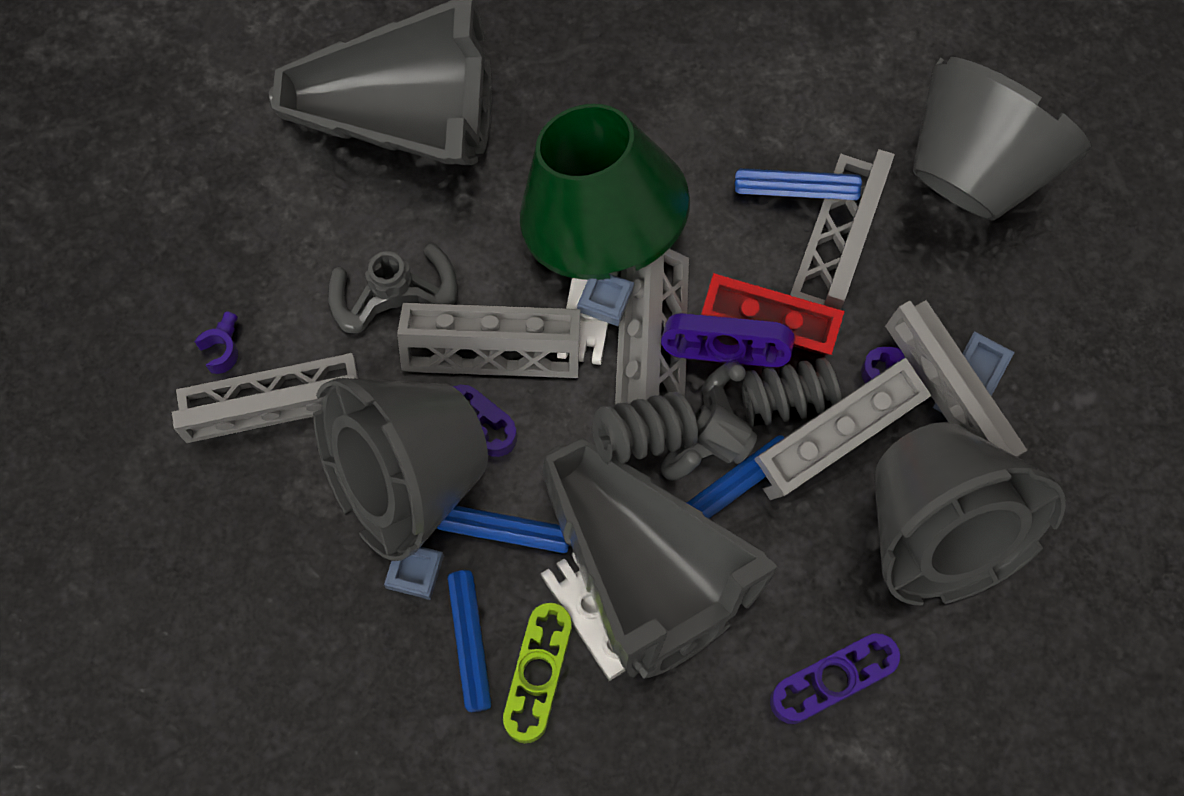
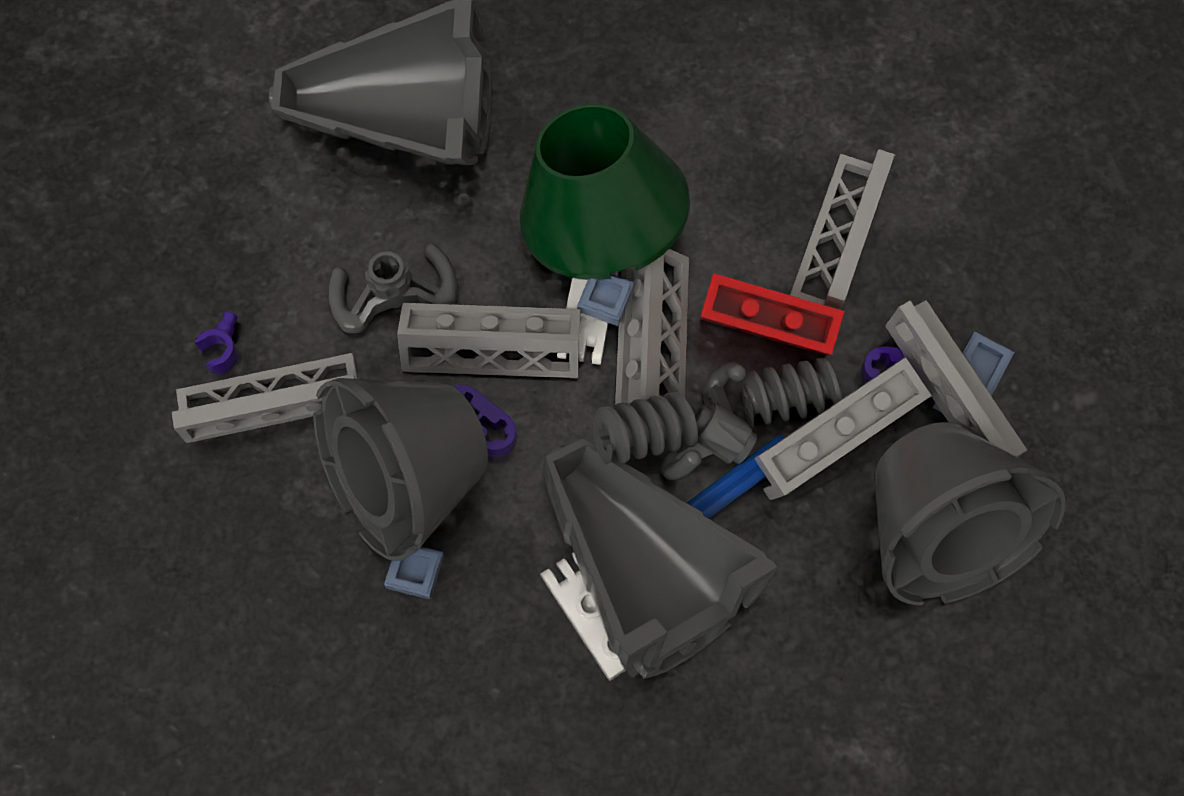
blue axle [437,506,569,553] -> none
blue axle [448,570,491,712] -> none
lime beam [503,603,572,743] -> none
dark purple beam [661,313,795,367] -> none
axle [735,168,862,200] -> none
dark purple beam [770,633,900,724] -> none
dark grey cone [913,57,1091,220] -> none

